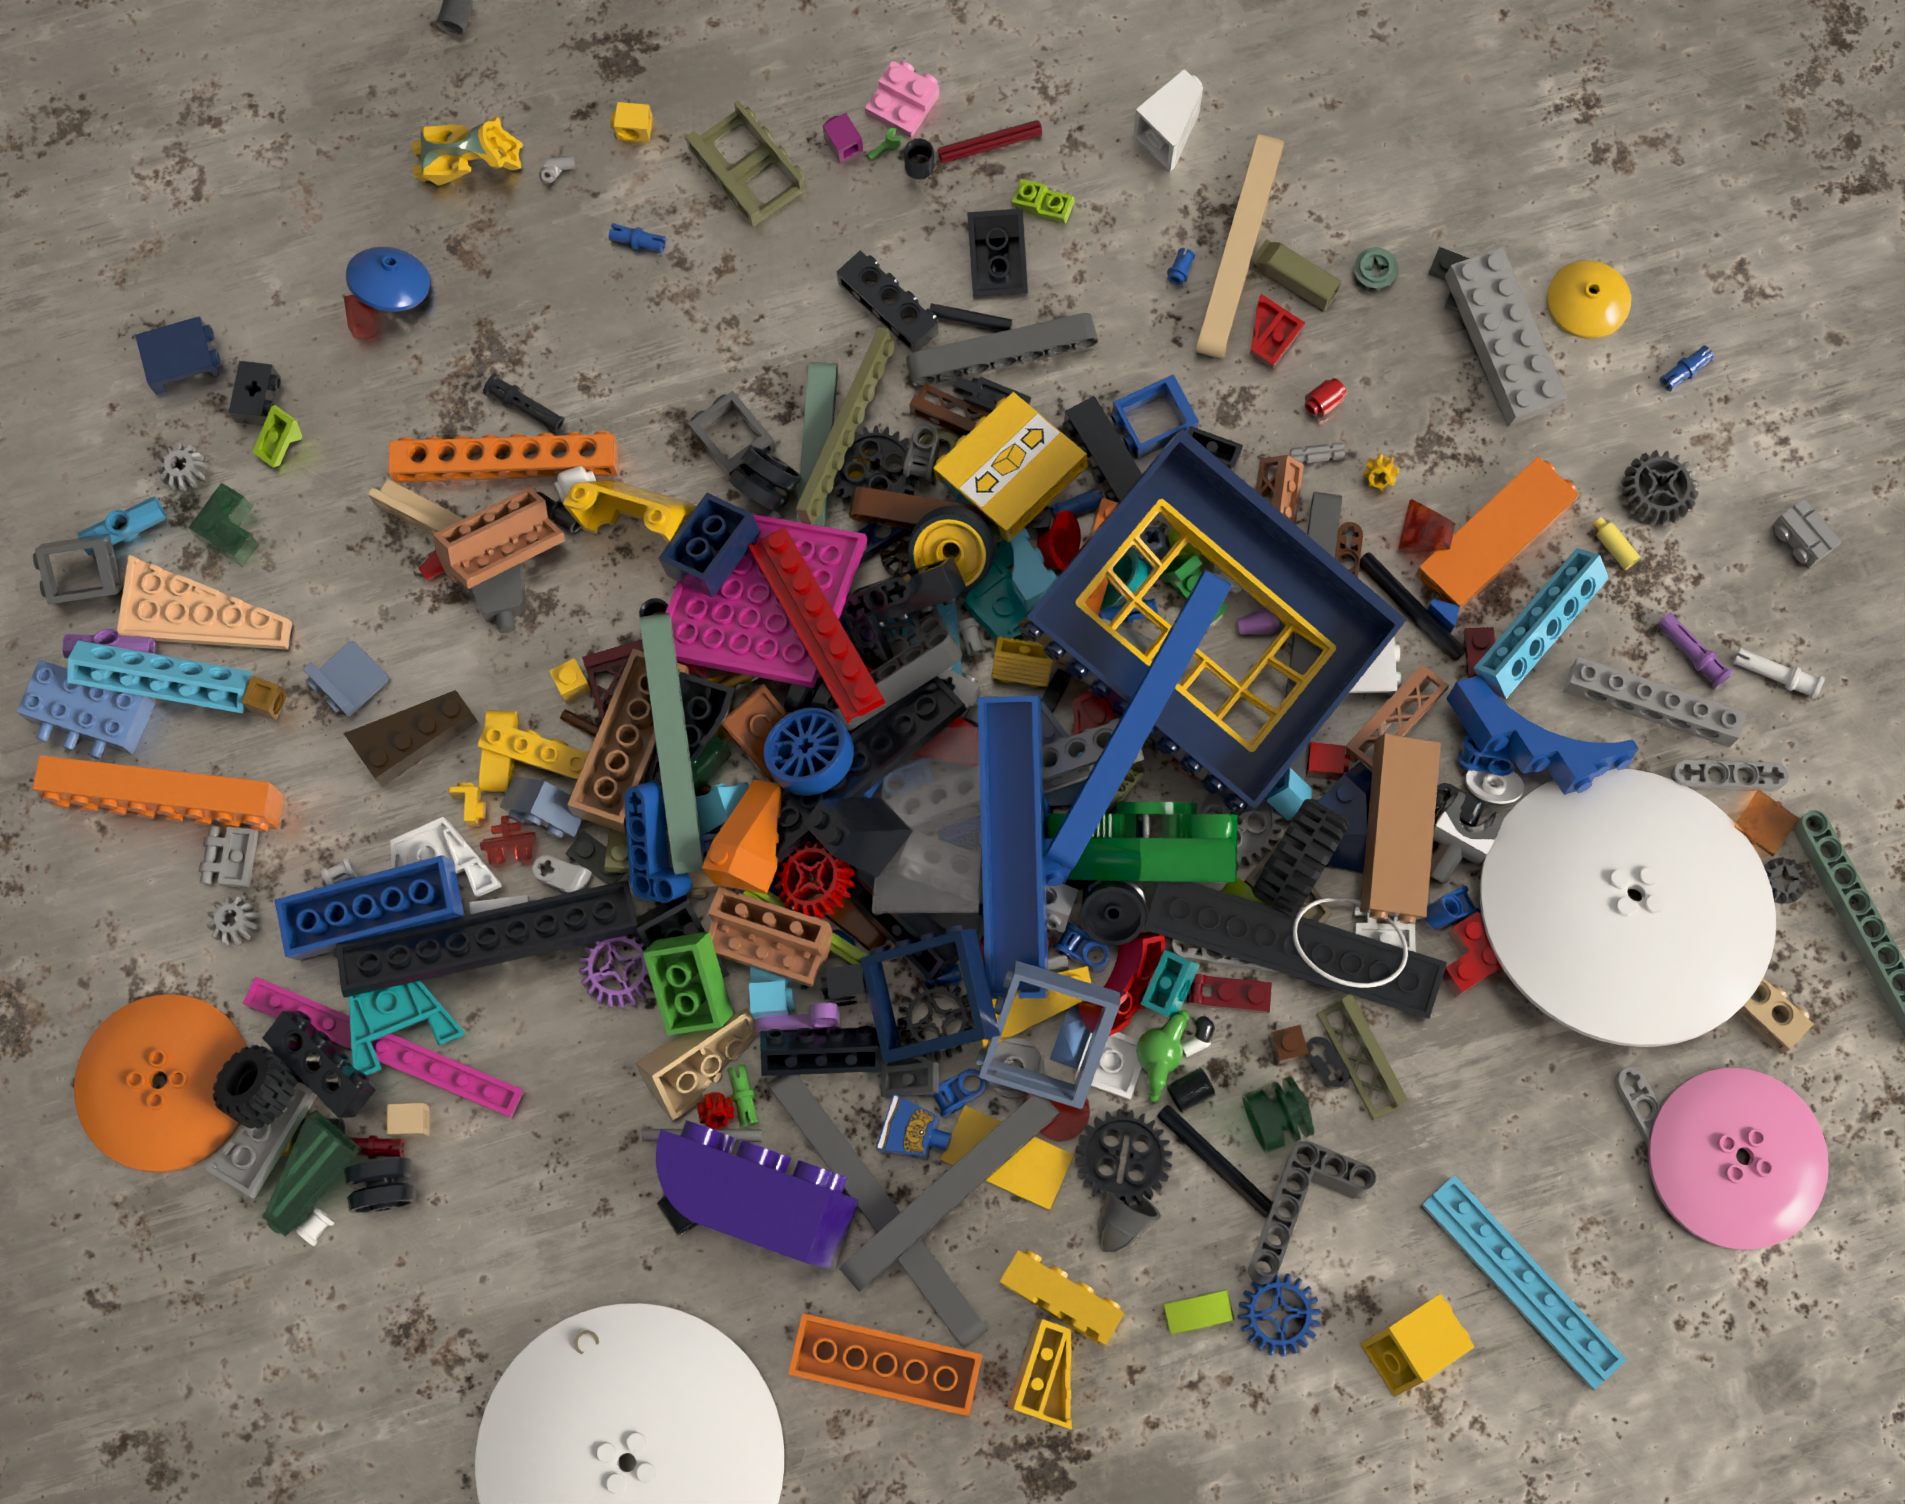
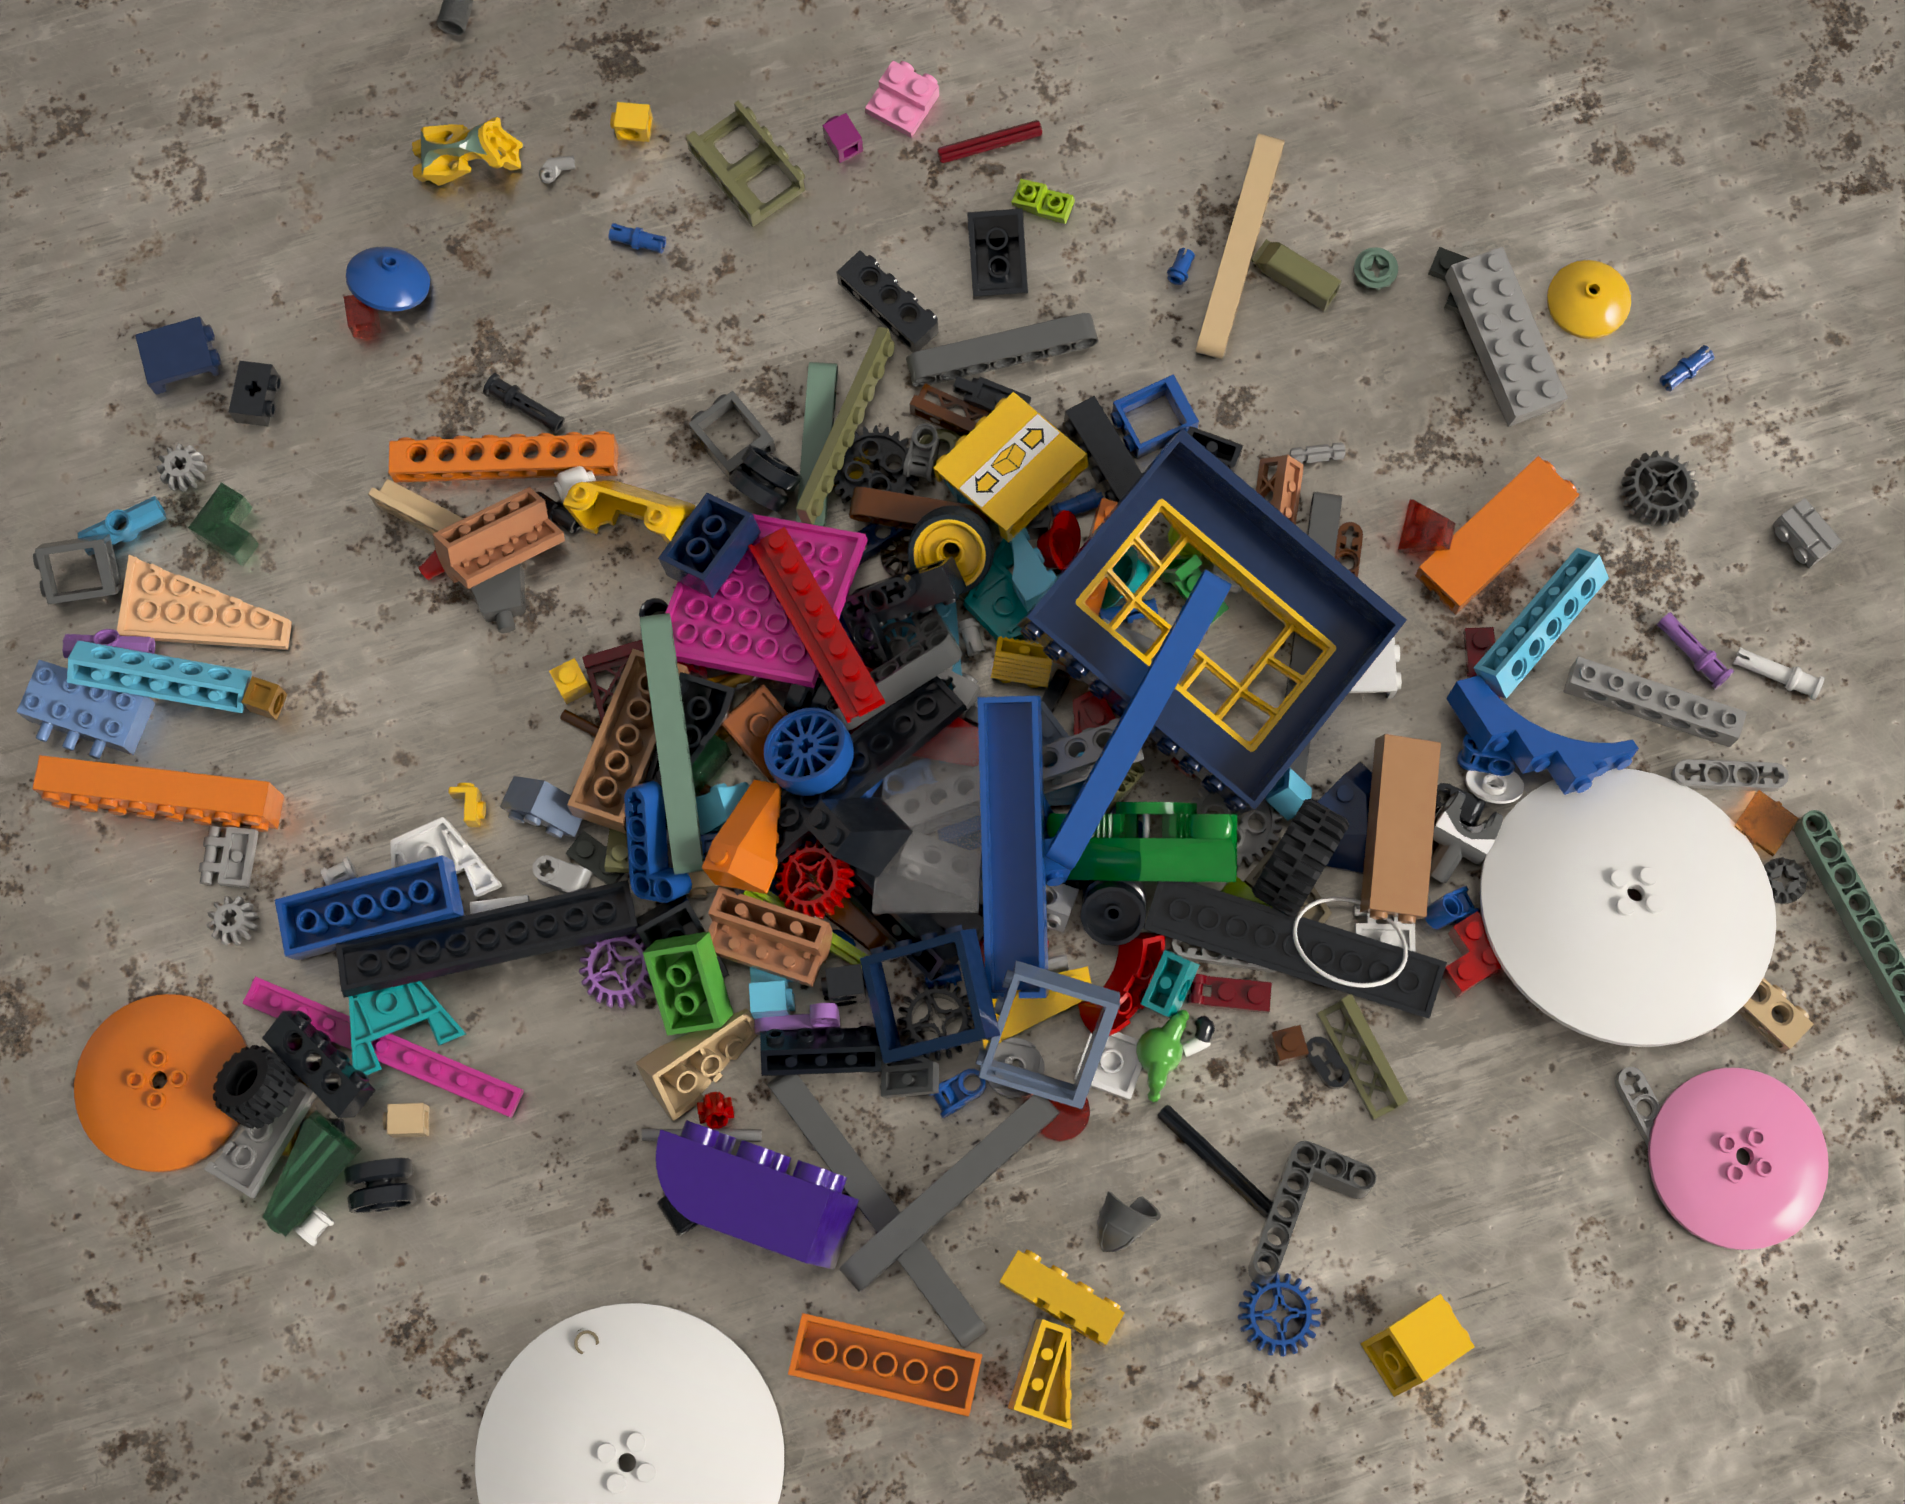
lime slope [252,405,302,468] -> none
sand blue bracket [303,641,389,717] -> none
dark red pin [341,1135,405,1159] -> none
dark brown wedge [343,690,478,787] -> none
yellow bracket [478,720,589,780] -> none
yellow beam [479,710,518,792] -> none
clear red hips [479,815,536,865] -> none
bright green pin [727,1064,759,1127] -> none
bright green hand [867,128,902,160] -> none
torso [876,1094,952,1159] -> none
black piece [904,138,934,179] -> none
black piece [930,303,1012,332] -> none
yellow tile [940,1105,1074,1211] -> none
medium blue slope [1050,1005,1091,1069] -> none
blue piece [1052,922,1109,972] -> none
black gear [1074,1109,1173,1206] -> none
white slope [1133,69,1203,172] -> none
sand blue piece [1136,525,1170,570] -> none
lime slope [1164,1289,1234,1334] -> none
black piece [1167,1067,1215,1113] -> none
medium lavender cone [1237,608,1281,635] -> none
clear green wheel [1242,1076,1315,1154] -> none
red wing [1250,294,1305,369] -> none
red brick [1304,378,1347,418] -> none
red brick [1306,742,1350,781] -> none
nougat fence [1346,665,1449,769] -> none
black axle [1360,552,1466,661] -> none
yellow gear [1363,453,1400,491] -> none
medium azure plate [1421,1175,1627,1390] -> none
blue slope [1427,599,1459,633] -> none
light yellow cylinder [1593,517,1641,570] -> none

